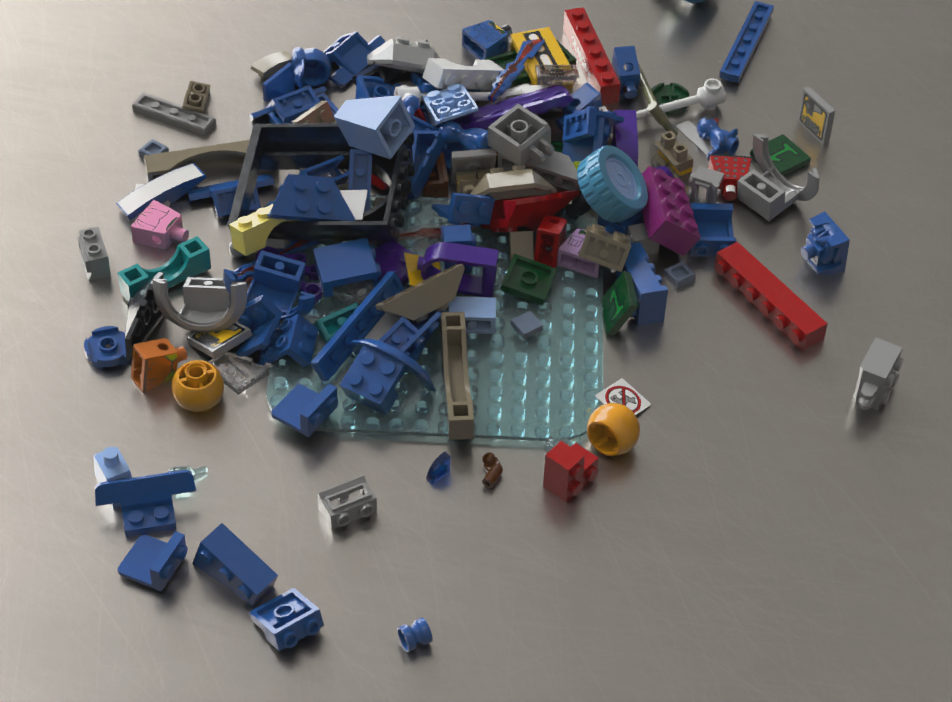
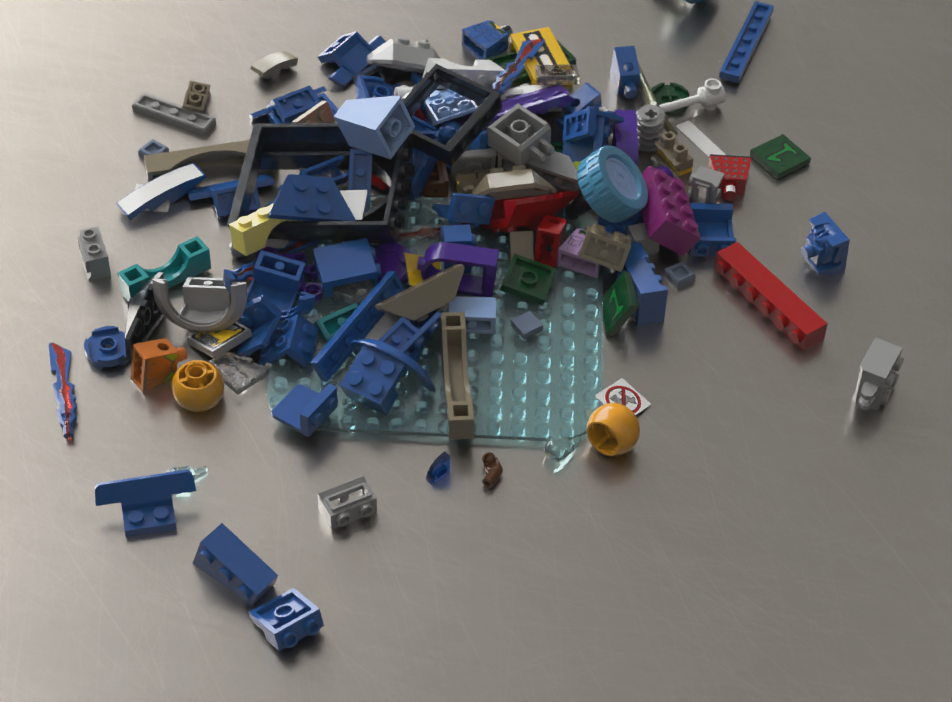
light blue torso [93,447,132,509] -> none
blue bracket [117,531,188,591] -> none
bright pink torso [131,200,189,250] -> none
blue slope [262,63,295,101] -> none
blue piece [291,47,331,89] -> none
blue wheel [397,618,433,652] -> none
red brick [543,441,599,502] -> none
red brick [563,7,620,105] -> none
blue animal [697,117,739,161] -> none
light grey piece [737,134,819,221] -> none
tile [798,86,835,145] -> none
none -> blue sword [49,342,77,439]
none -> black window [402,64,502,166]
none -> light grey piece [637,104,665,153]

